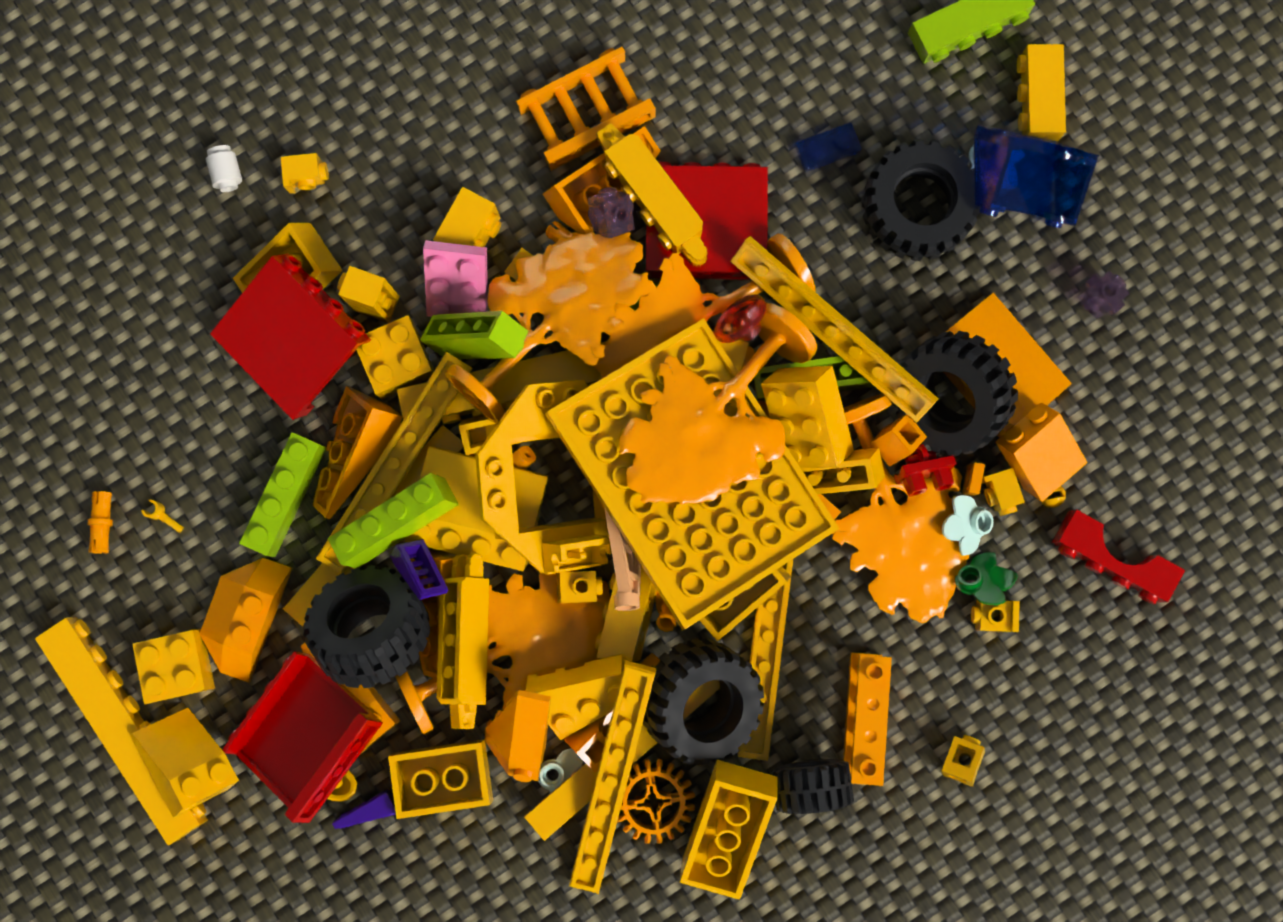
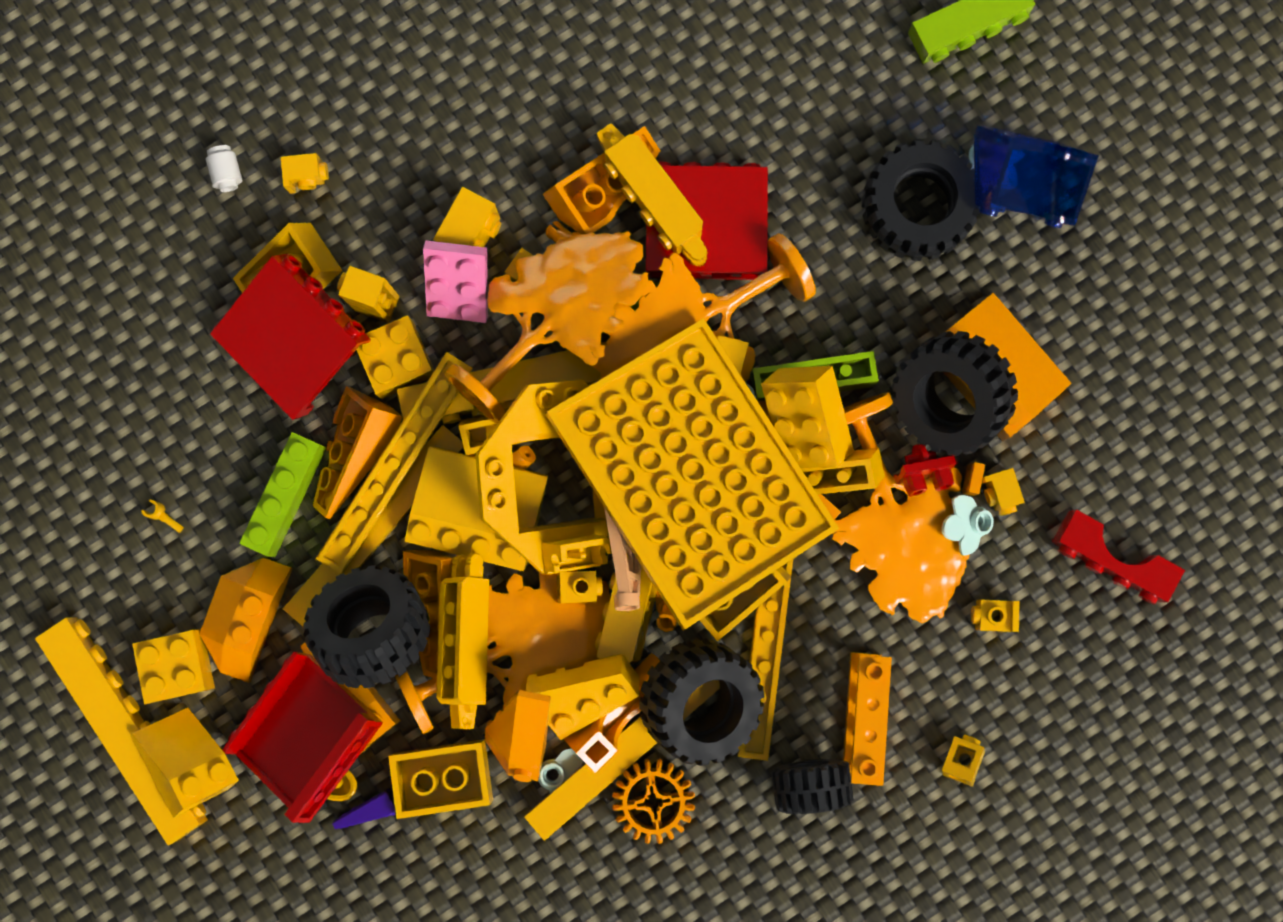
light orange pin [87,491,113,554] -> none
lime brick [328,473,459,568] -> none
dark purple slope [390,539,448,600] -> none
lime brick [420,311,529,359] -> none
light orange fence [516,47,656,171] -> none
yellow tile [569,660,657,894] -> none
brick [588,187,635,239] -> none
light orange plant [619,303,817,505] -> none
yellow brick [680,760,778,900] -> none
clear red piece [714,294,766,343] -> none
yellow tile [730,236,939,423] -> none
clear blue plate [795,122,862,173] -> none
light orange brick [870,414,927,467] -> none
green plate [955,552,1018,605] -> none
light orange brick [996,402,1088,502] -> none
yellow brick [1017,44,1066,141] -> none
yellow hinge [1042,486,1066,508] -> none
clear purple brick [1077,270,1130,319] -> none

